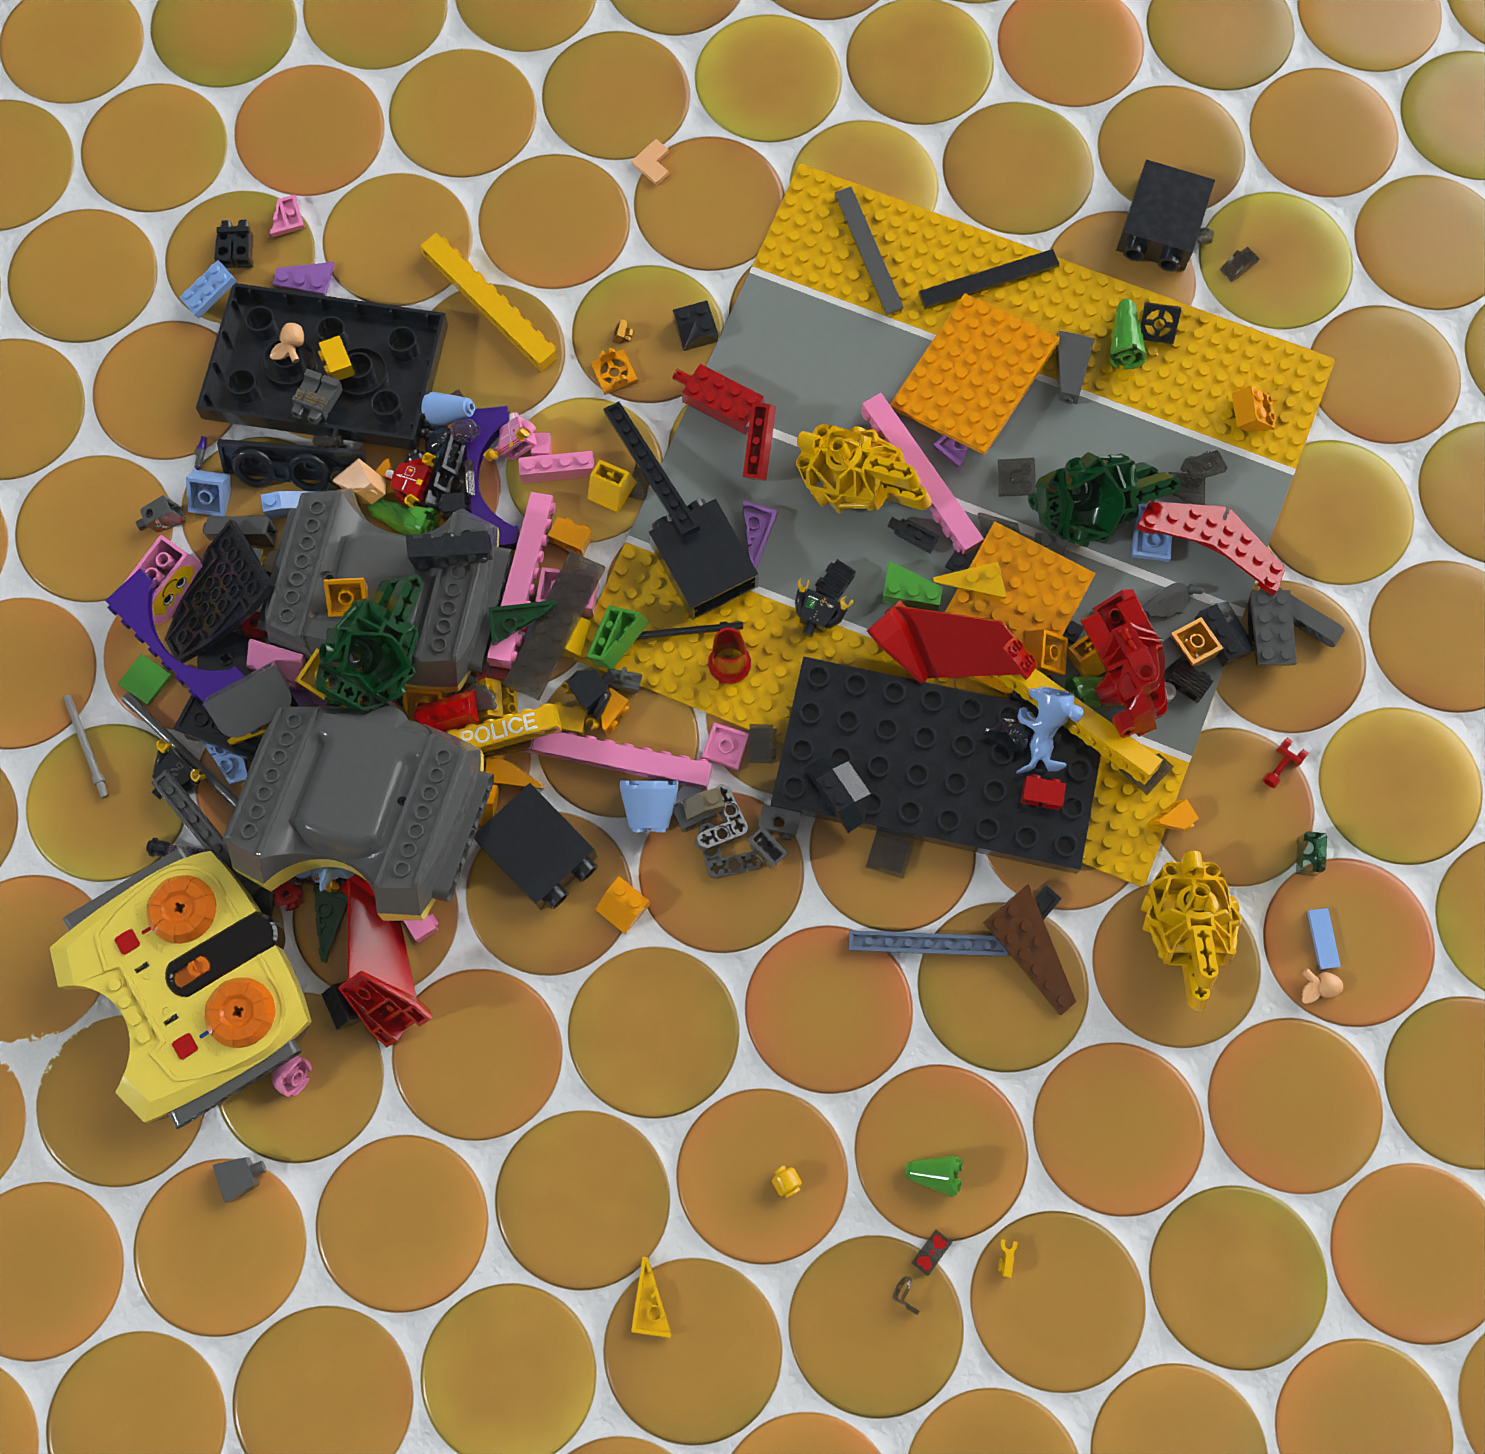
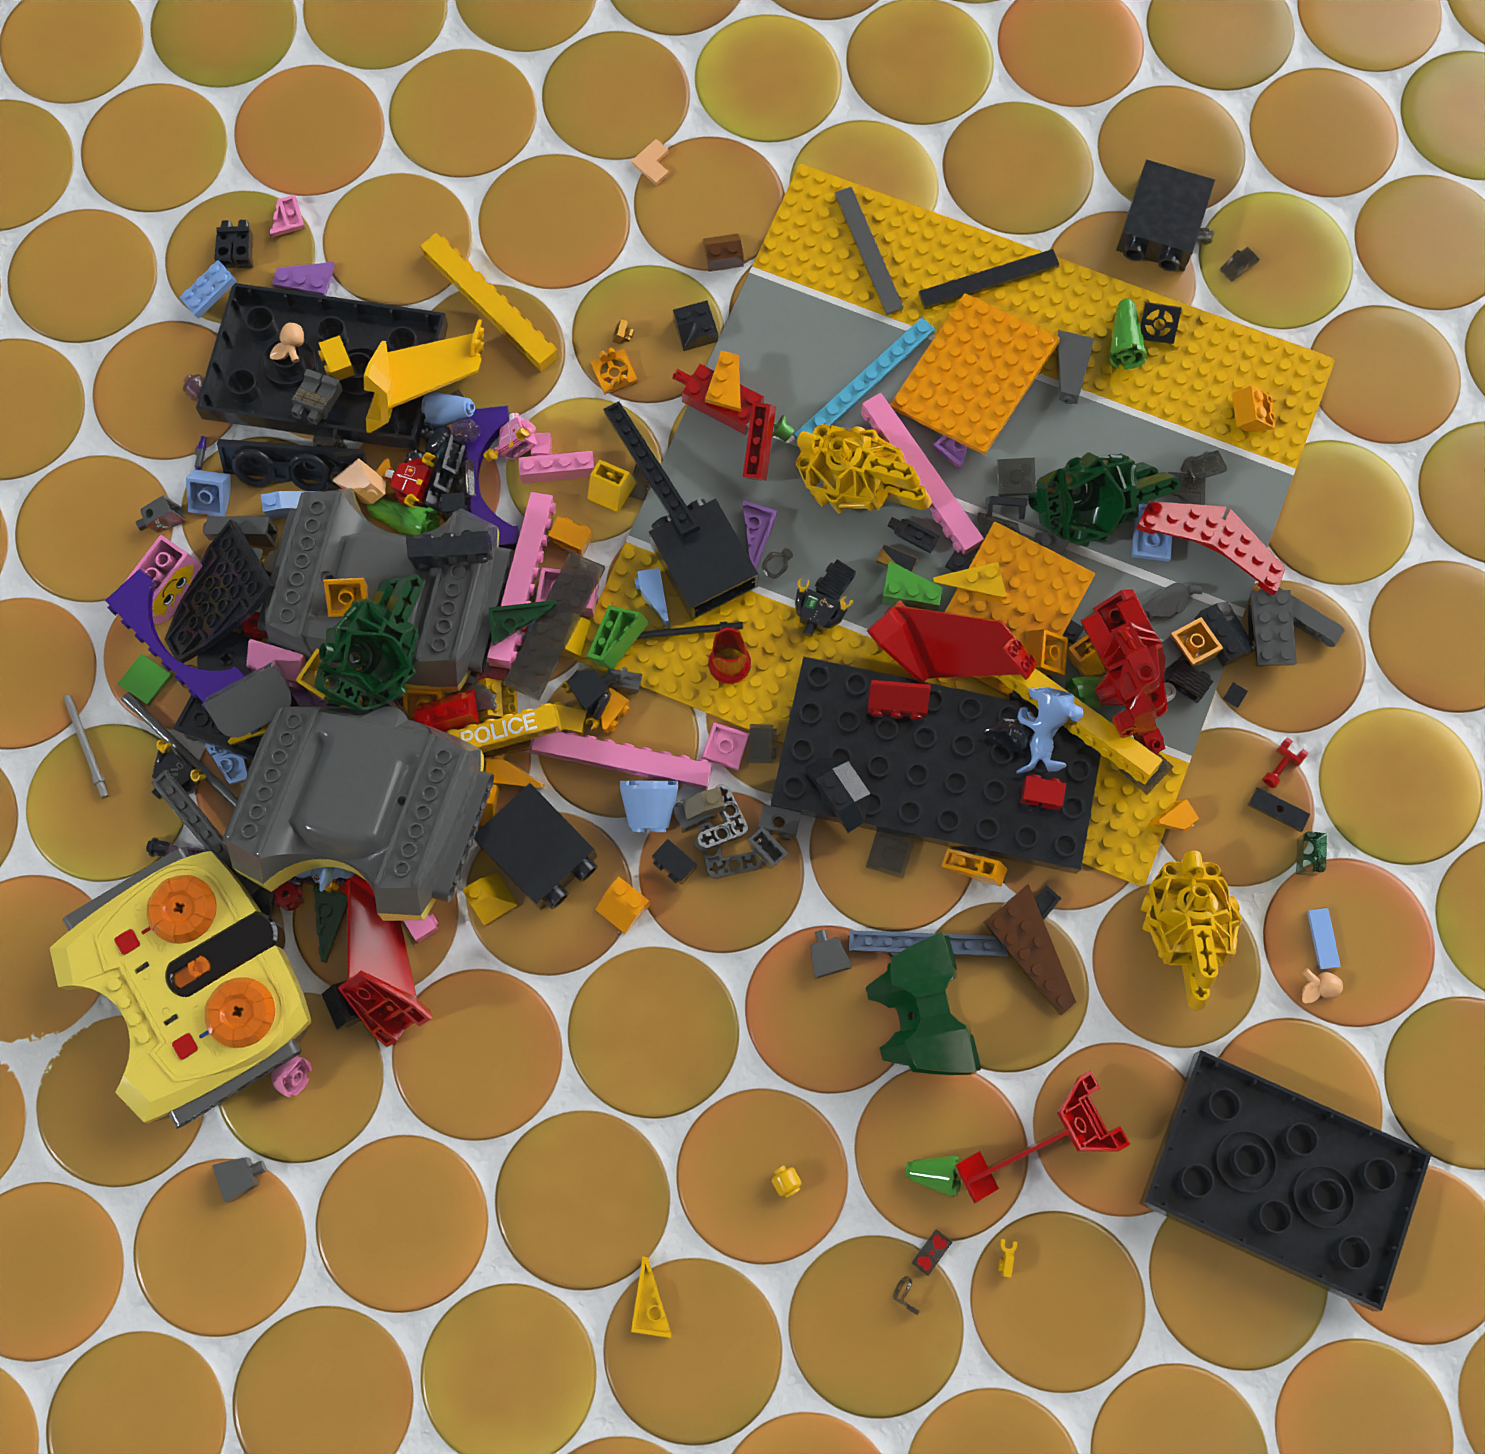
none -> head [183,374,204,401]
none -> yellow piece [364,319,485,433]
none -> yellow slope [462,873,518,926]
none -> light blue slope [635,568,670,627]
none -> black brick [652,839,697,885]
none -> reddish brown slope [703,233,744,272]
none -> light orange wing [705,350,741,412]
none -> clear smoke piece [762,548,793,579]
none -> bright green piece [772,415,794,442]
none -> medium azure plate [794,317,935,440]
none -> dark grey torso [810,929,852,979]
none -> dark green piece [866,932,981,1075]
none -> red slope [867,680,931,720]
none -> black tile [876,544,918,572]
none -> light orange slope [941,848,1007,887]
none -> red piece [955,1070,1131,1203]
none -> black piece [985,496,1028,520]
none -> red brick [1133,728,1166,755]
none -> black plate [1139,1050,1432,1311]
none -> black sticker [1223,682,1248,708]
none -> black tile [1248,787,1310,832]

